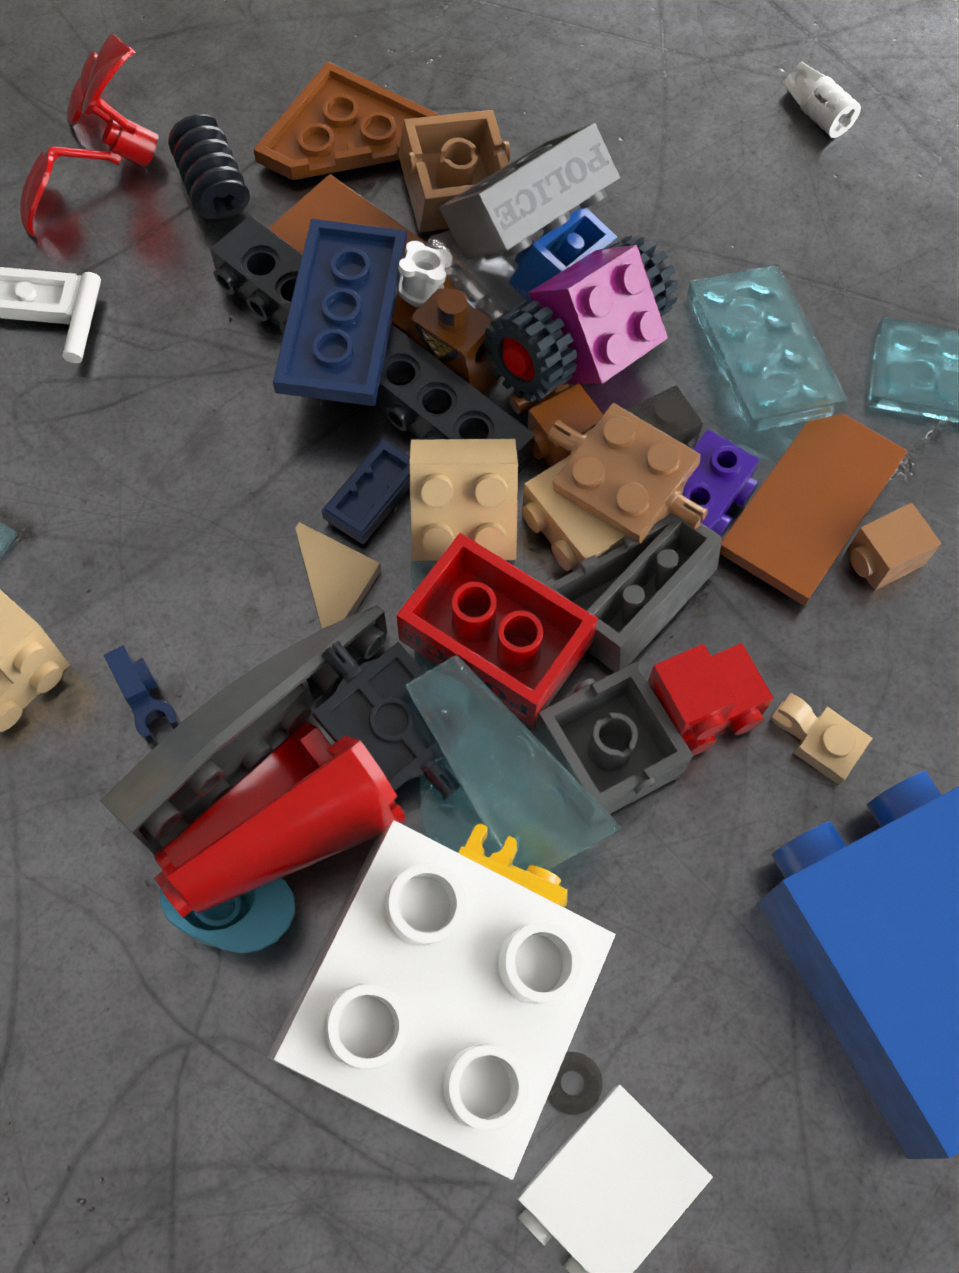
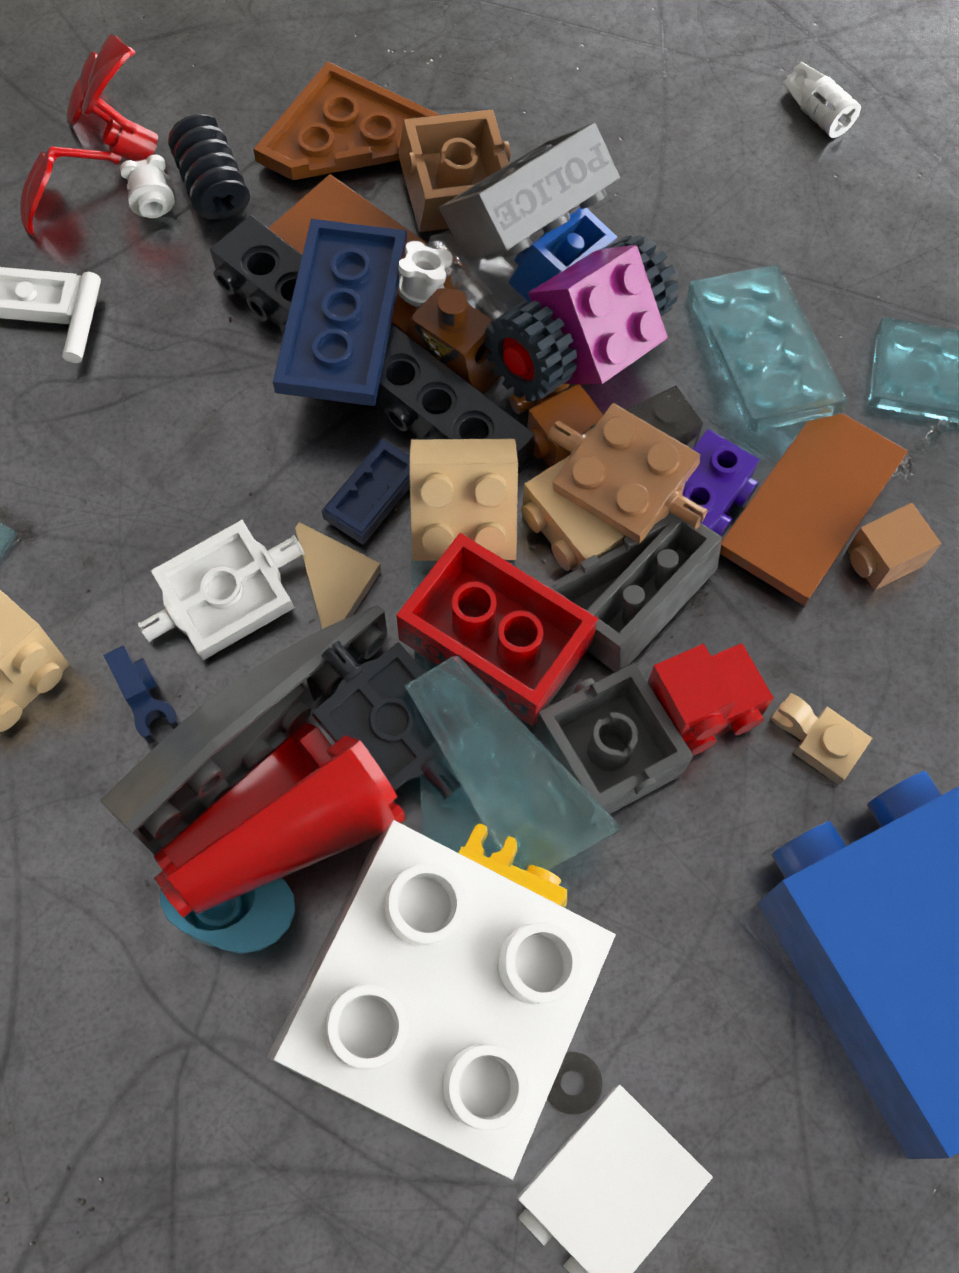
none -> white brick [120,155,175,218]
none -> white plate [138,520,305,660]

